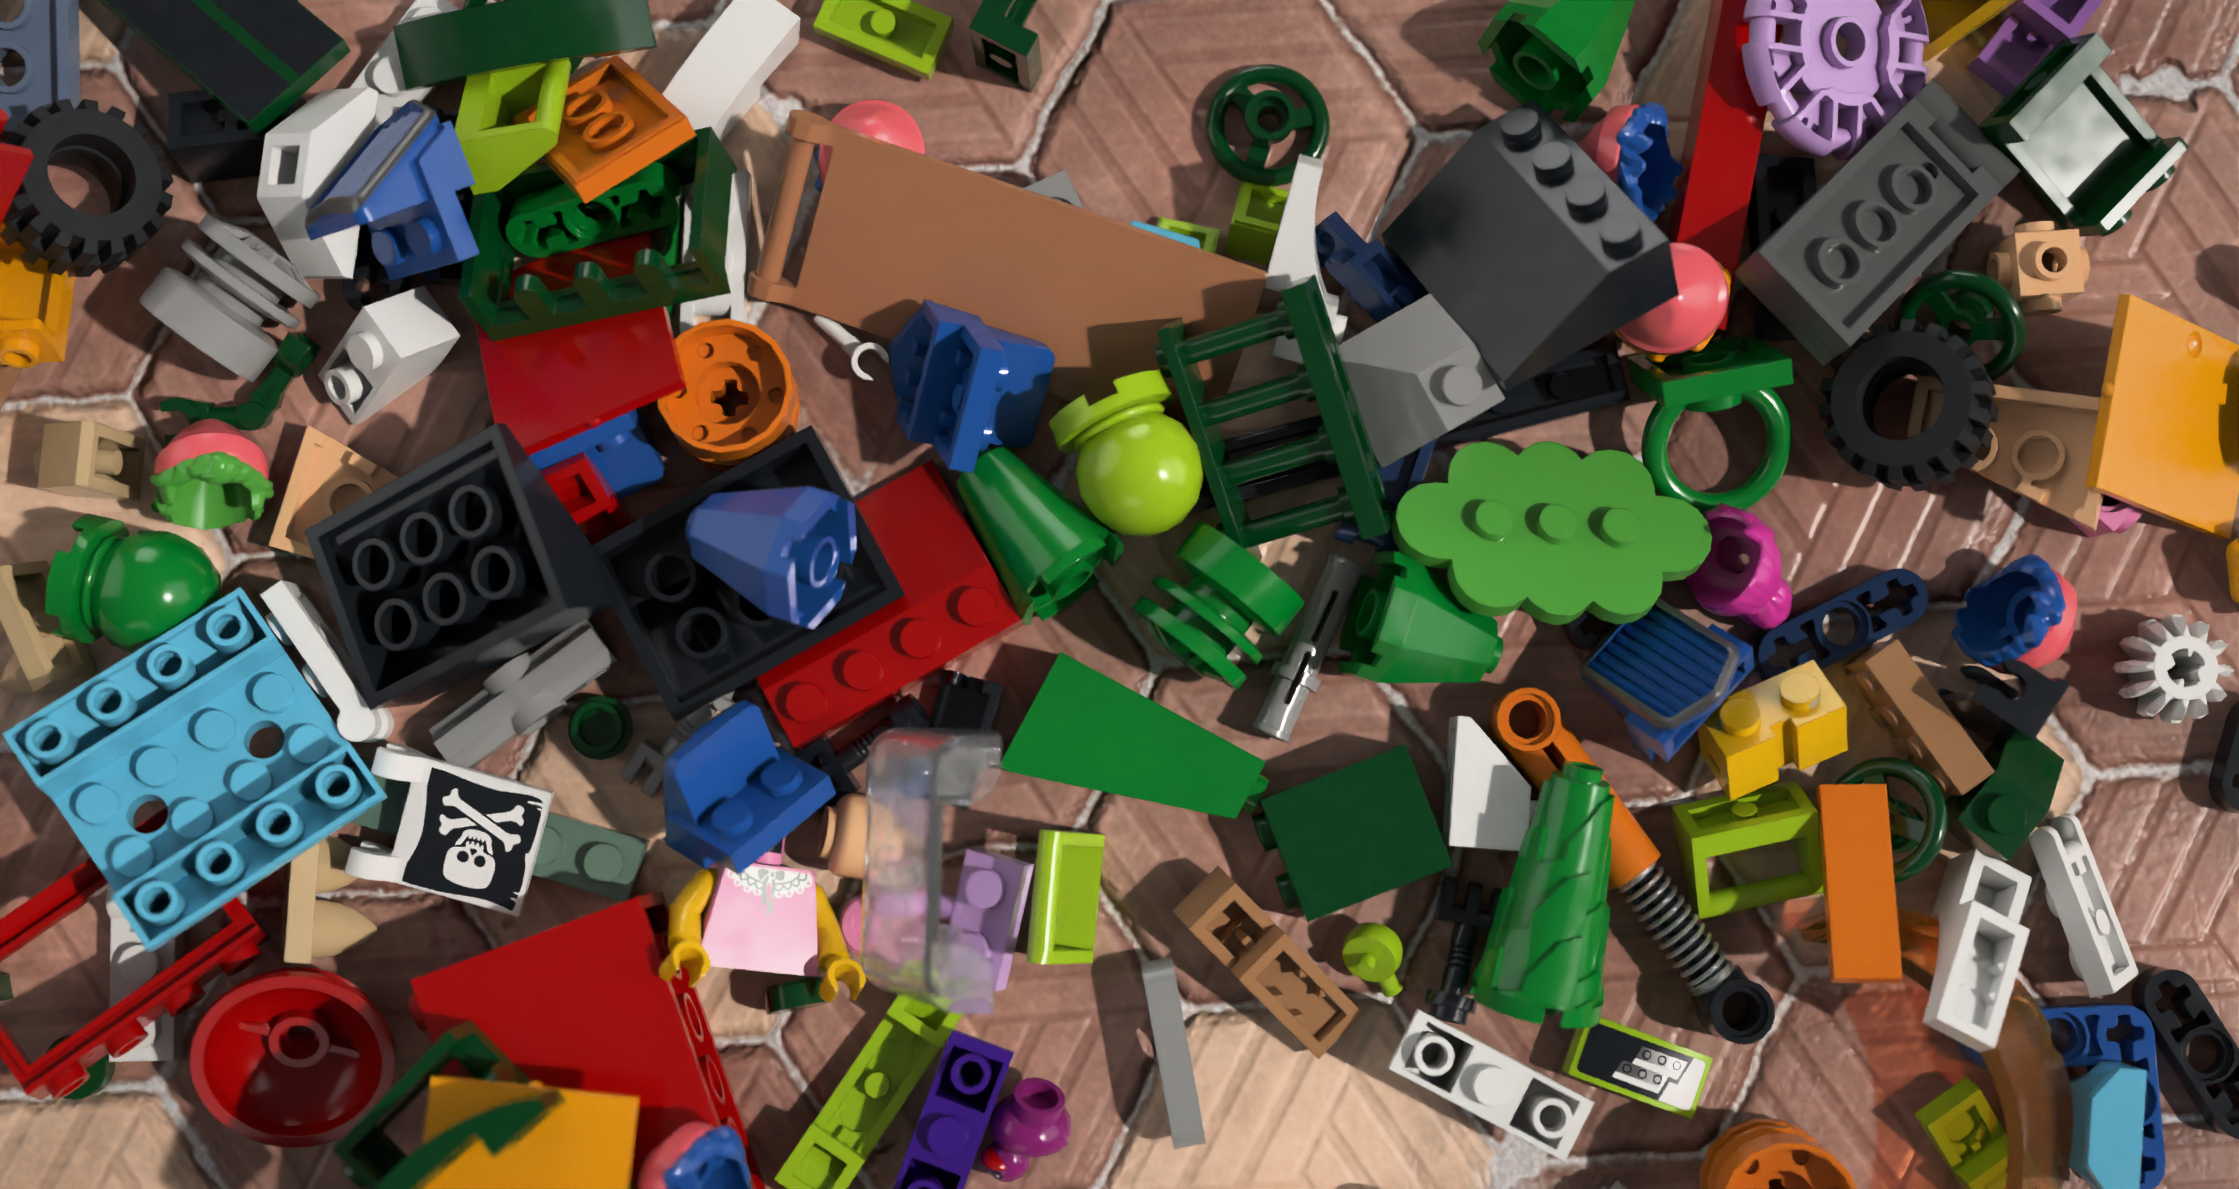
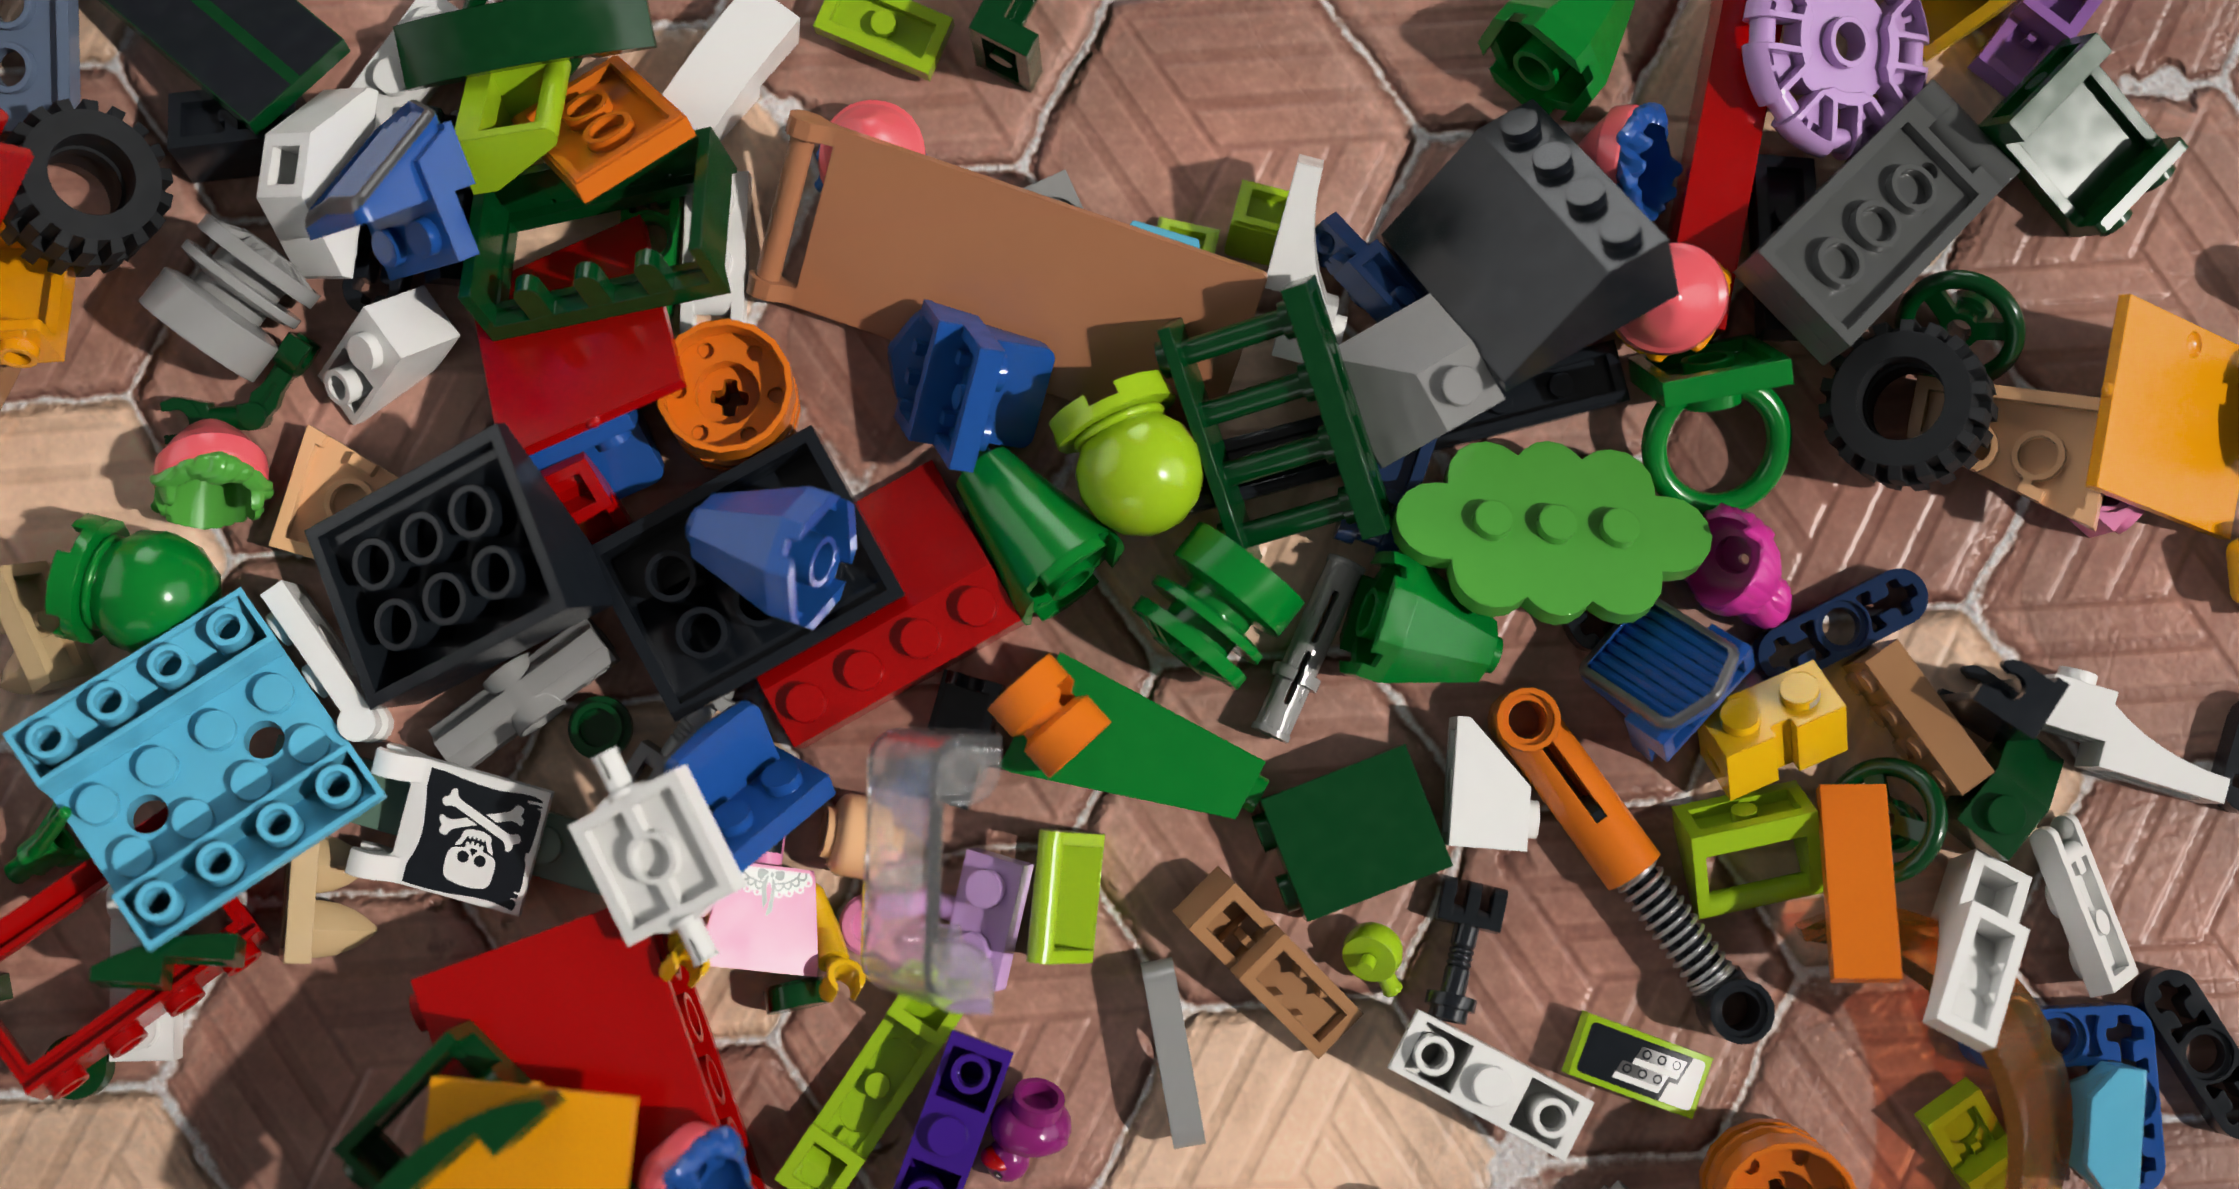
tan slope [33,420,146,501] -> none
red hat [189,967,397,1148] -> none
green beam [506,162,682,258] -> none
black hinge [794,693,931,813] -> none
white hand [813,315,889,382] -> none
dark green piece [1205,64,1330,187] -> none
green cone [1469,761,1614,1029] -> none
blue hair [1951,554,2077,675] -> none
light nougat brick [1987,221,2090,317] -> none
white gear [2112,614,2235,724] -> none
none -> green plant [4,802,91,884]
none -> dark green slope [88,933,247,991]
none -> white plate [568,747,747,967]
none -> orange wheel [987,653,1112,778]
none -> white slope [2041,666,2231,804]

